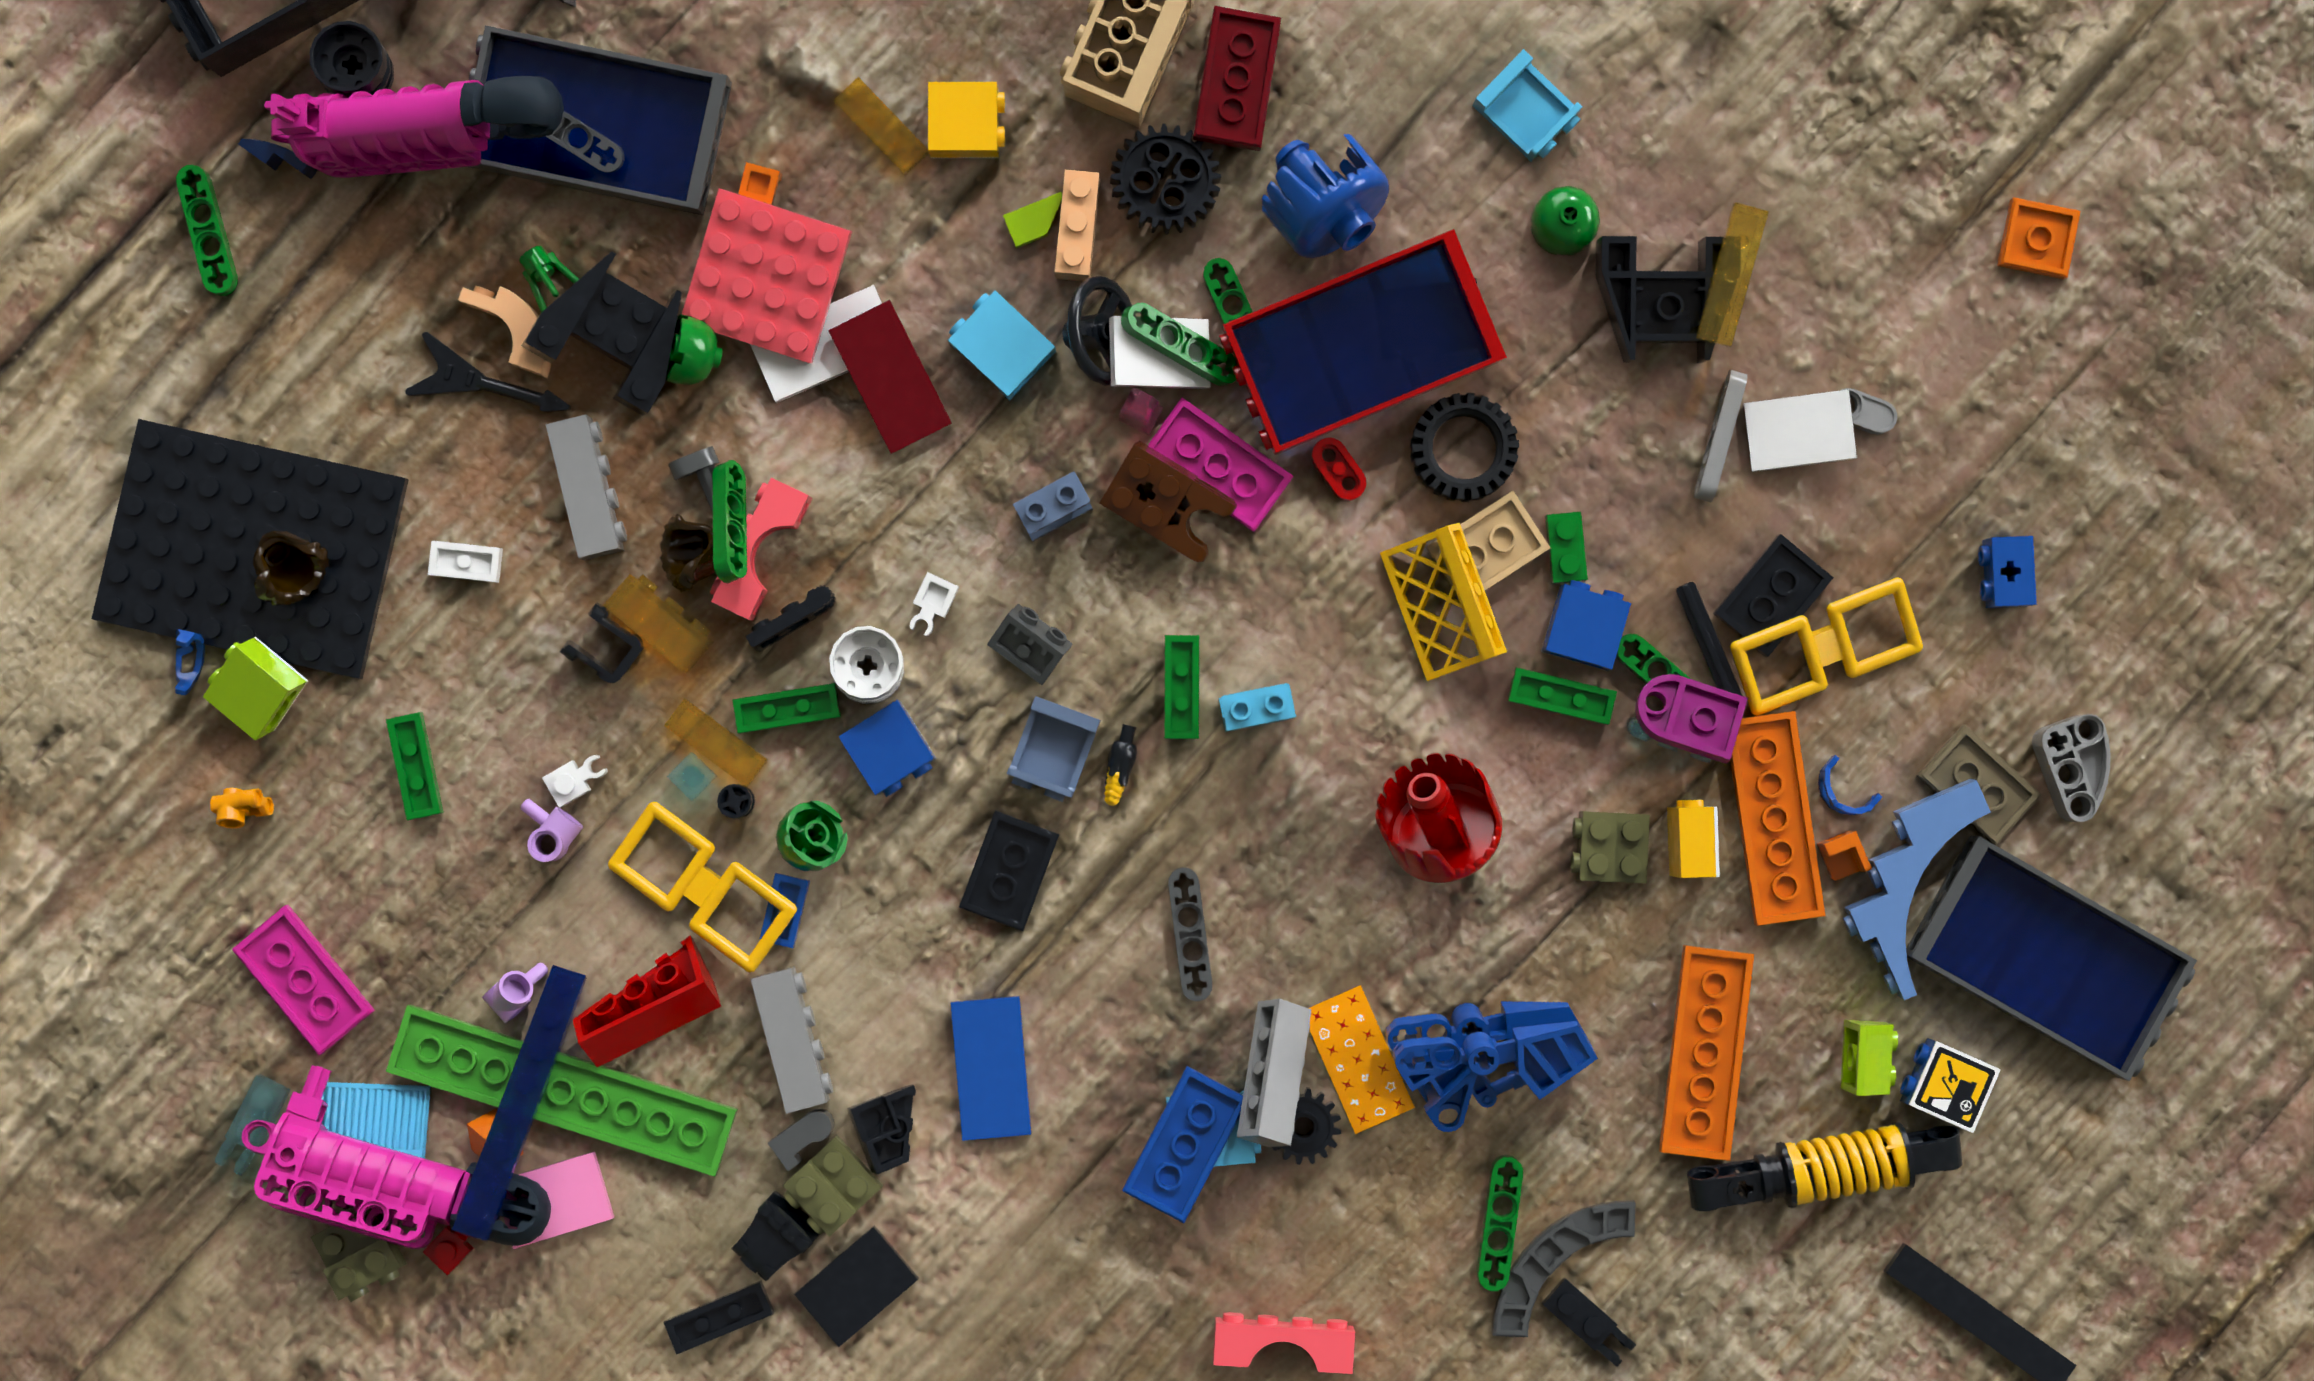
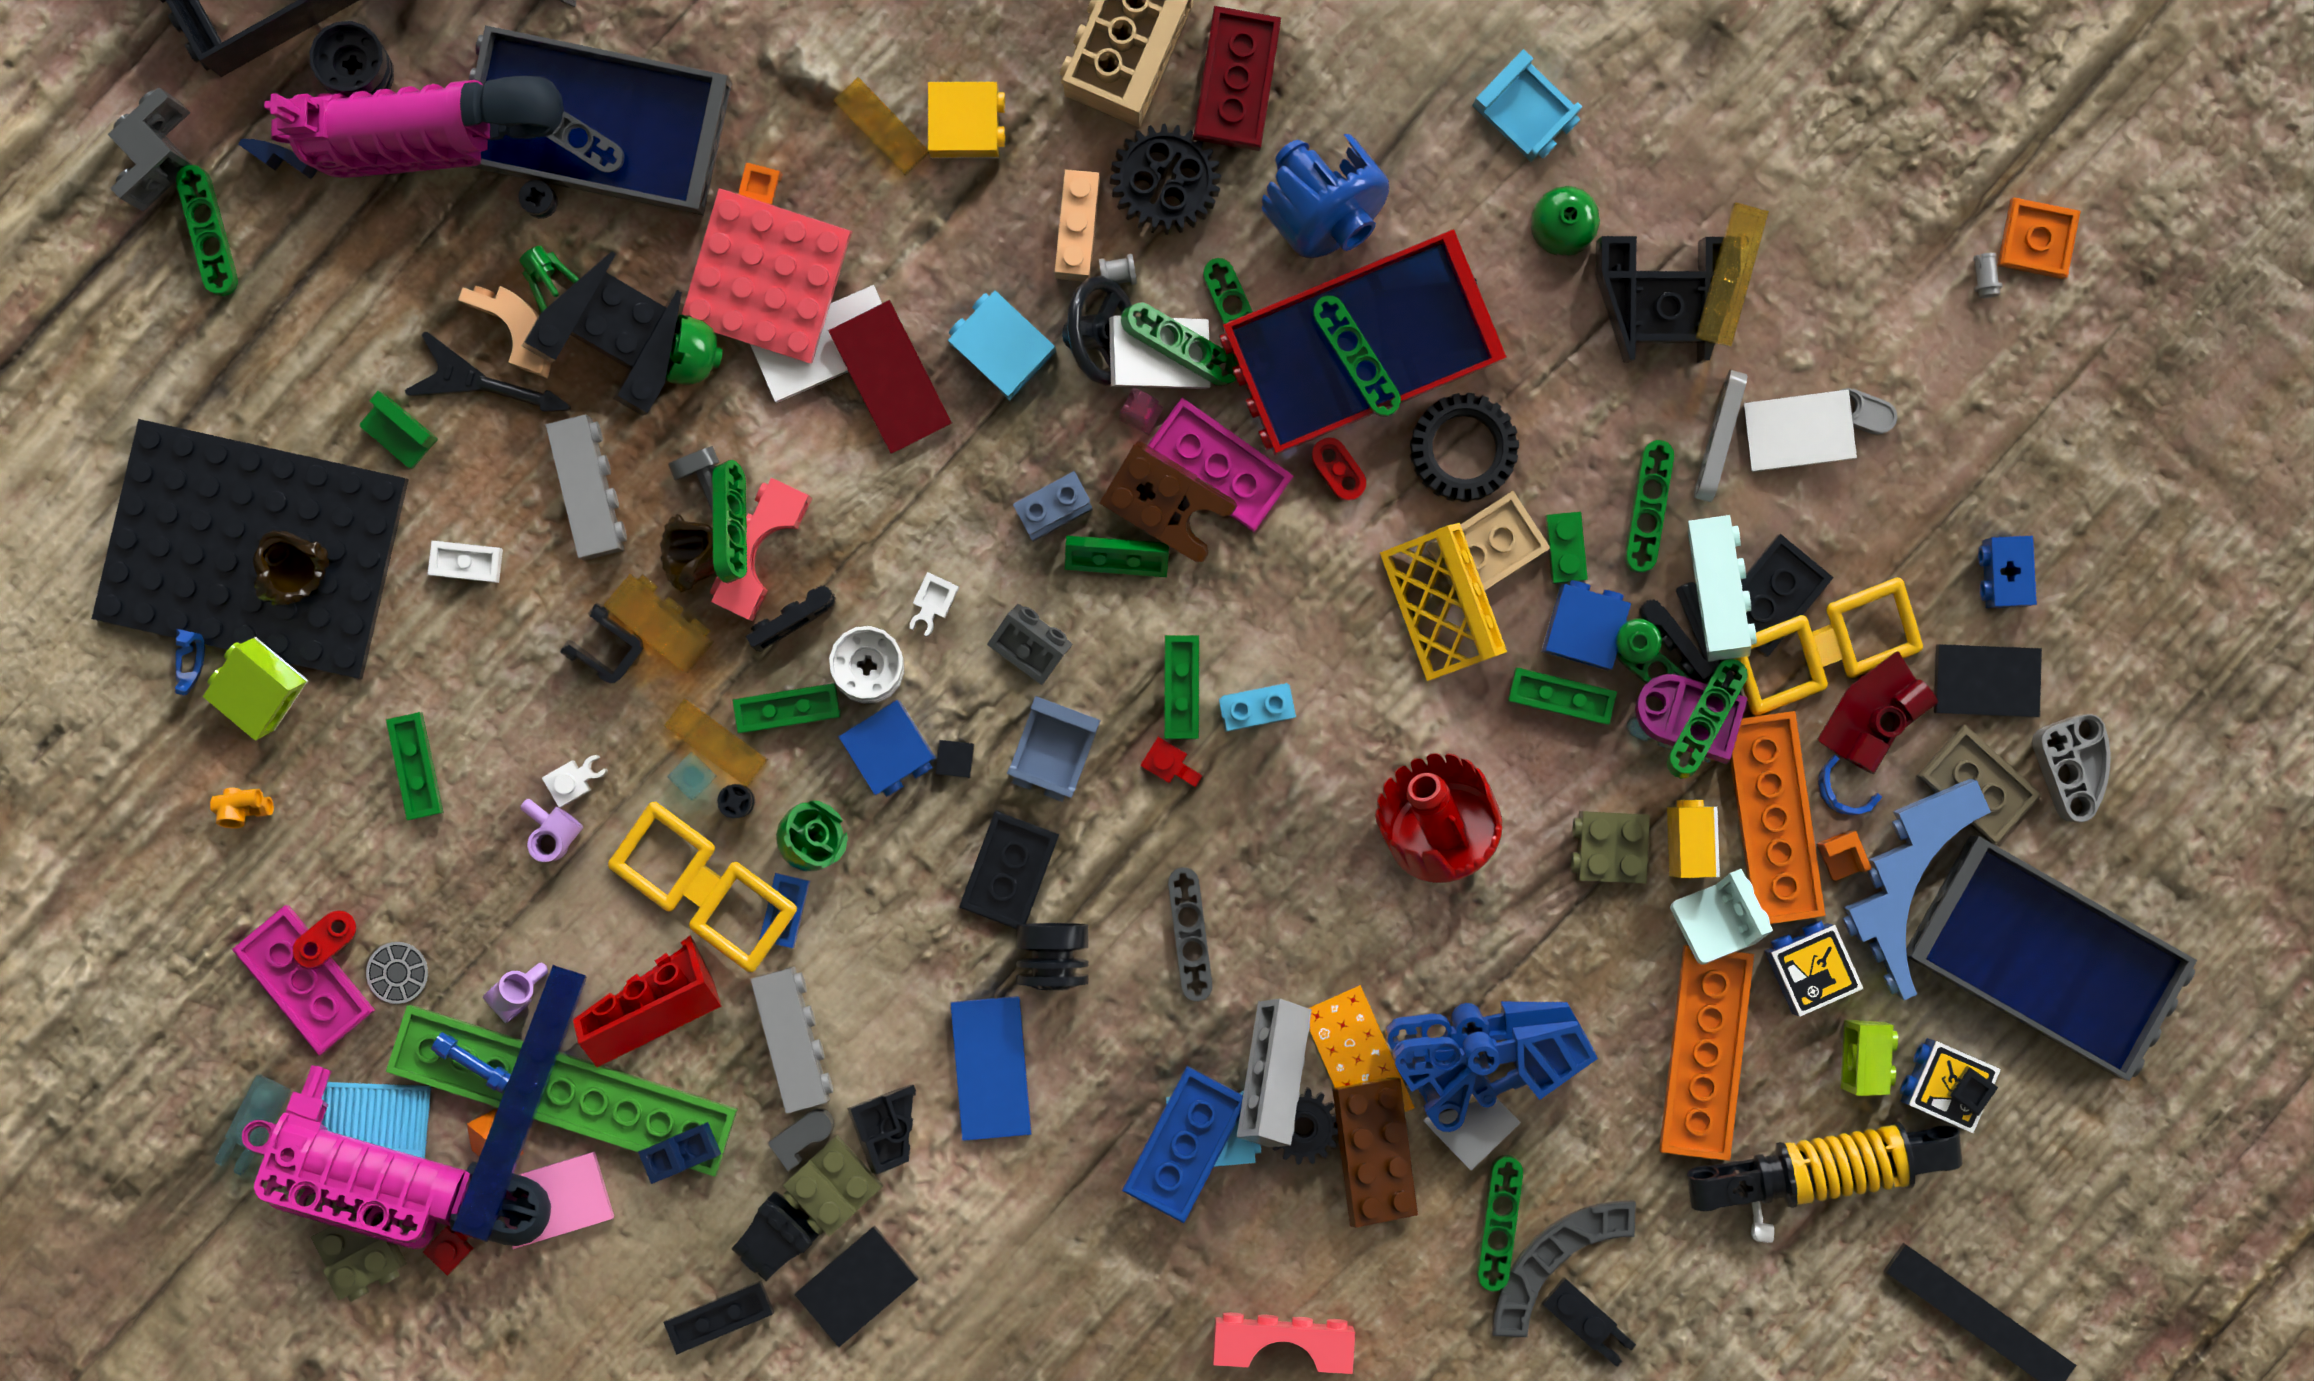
lime tile [1003,192,1062,249] -> none
black piece [1104,724,1137,806] -> none
none -> dark grey bracket [108,87,193,212]
none -> red plate [293,910,356,969]
none -> green panel [360,391,438,469]
none -> sticker [366,942,428,1004]
none -> blue bar [431,1032,513,1094]
none -> black wheel [519,180,558,219]
none -> dark blue slope [638,1122,721,1184]
none -> black tile [936,740,974,778]
none -> black wheel [1016,923,1089,990]
none -> green plate [1065,535,1169,577]
none -> light grey bush [1099,254,1137,285]
none -> red plate [1140,736,1203,787]
none -> green beam [1313,296,1401,417]
none -> reddish brown plate [1332,1077,1418,1228]
none -> light grey slope [1423,1098,1521,1171]
none -> green head [1616,618,1662,664]
none -> green beam [1624,440,1674,573]
none -> black hinge [1639,599,1713,680]
none -> green beam [1666,659,1748,779]
none -> light aqua bracket [1670,869,1773,965]
none -> light aqua brick [1688,515,1757,662]
none -> white hand [1751,1201,1774,1243]
none -> piece [1764,920,1863,1017]
none -> dark red panel [1817,651,1938,774]
none -> black tile [1934,644,2042,717]
none -> black tile [1947,1066,1998,1116]
none -> light grey pin [1973,253,2003,298]

